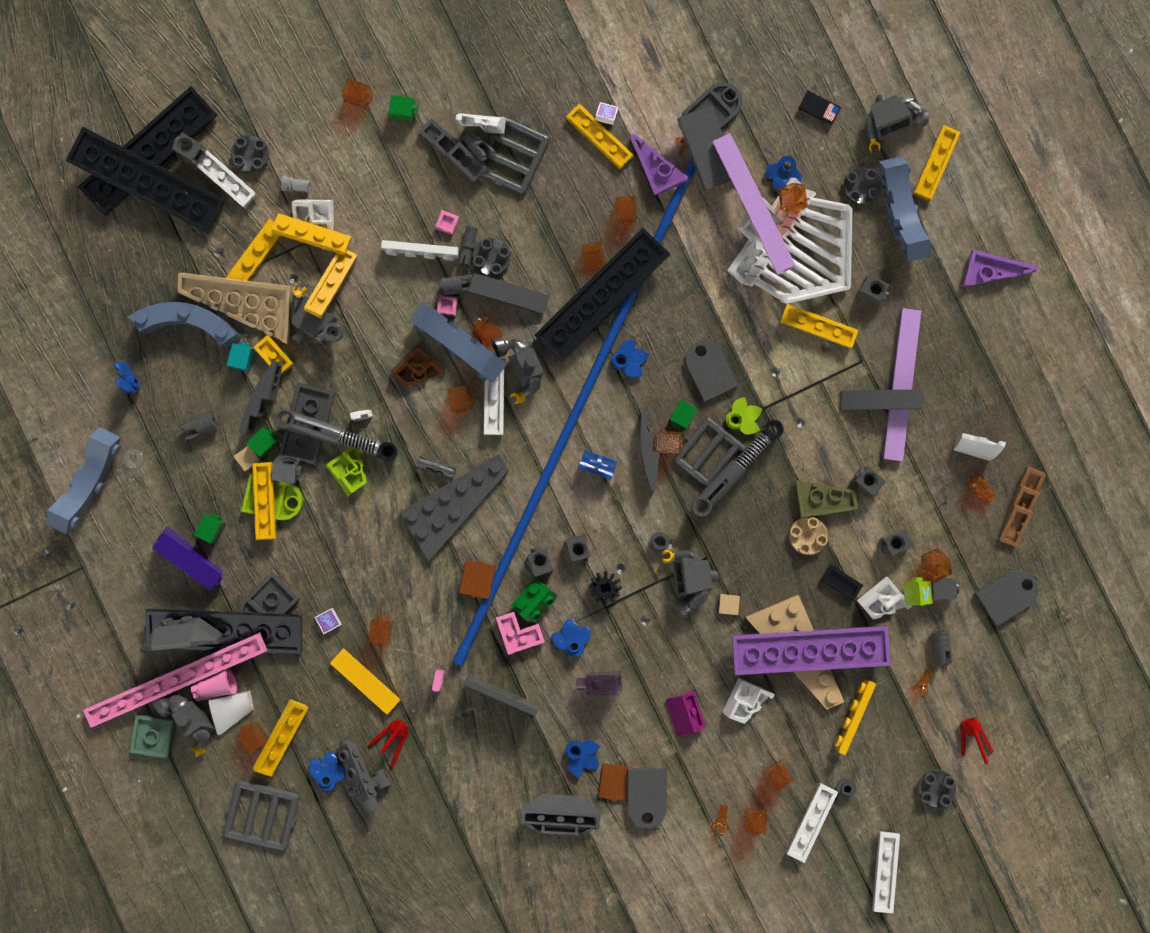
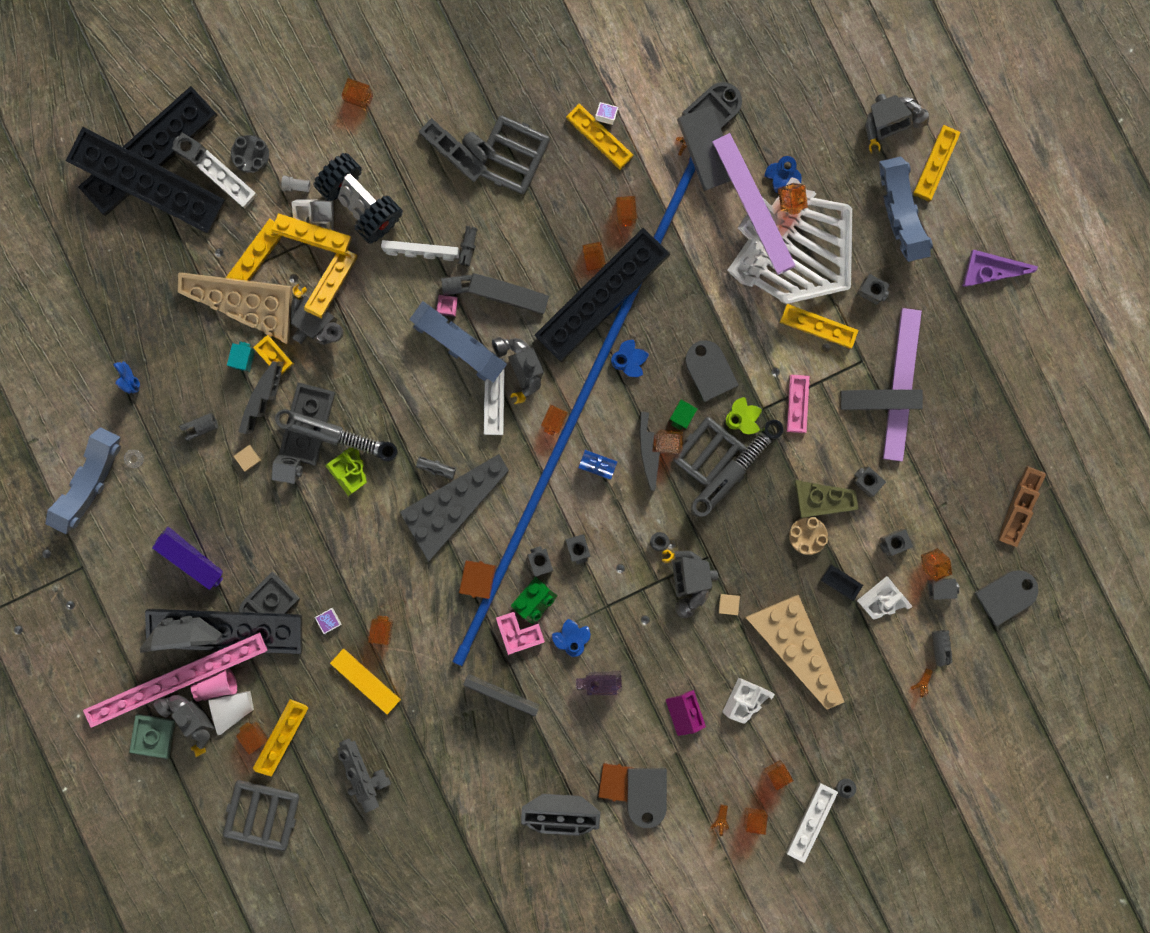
sand blue brick [129,302,242,348] -> none
green brick [193,513,226,544] -> none
lime tile [241,474,303,520] -> none
green brick [246,427,280,458] -> none
yellow tile [252,462,276,540] -> none
blue plate [309,751,346,791] -> none
white tile [350,410,373,422] -> none
red plant [369,719,409,768] -> none
green brick [389,95,418,122] -> none
reddish brown slope [391,345,445,387] -> none
bright pink tile [432,669,445,692] -> none
bright pink tile [435,210,460,235] -> none
clear orange brick [447,385,474,415] -> none
white slope [456,113,506,133] -> none
dark grey dish [473,238,511,276] -> none
clear orange bracket [473,316,503,347] -> none
blue plate [565,740,600,778] -> none
black gear [589,571,622,604] -> none
medium lavender wing [630,134,689,196] -> none
medium lavender plate [732,626,891,675] -> none
black tile [798,90,841,126] -> none
yellow plate [834,679,876,755] -> none
dark grey dish [843,167,881,205] -> none
white plate [872,831,900,913] -> none
lime brick [904,577,933,605] -> none
dark grey dish [917,769,956,808] -> none
white slope [953,433,1006,461] -> none
red plant [959,717,994,765] -> none
clear orange cone [967,475,996,503] -> none
none -> black plate [313,153,403,244]
none -> clear orange brick [541,404,568,436]
none -> bright pink tile [786,375,810,433]

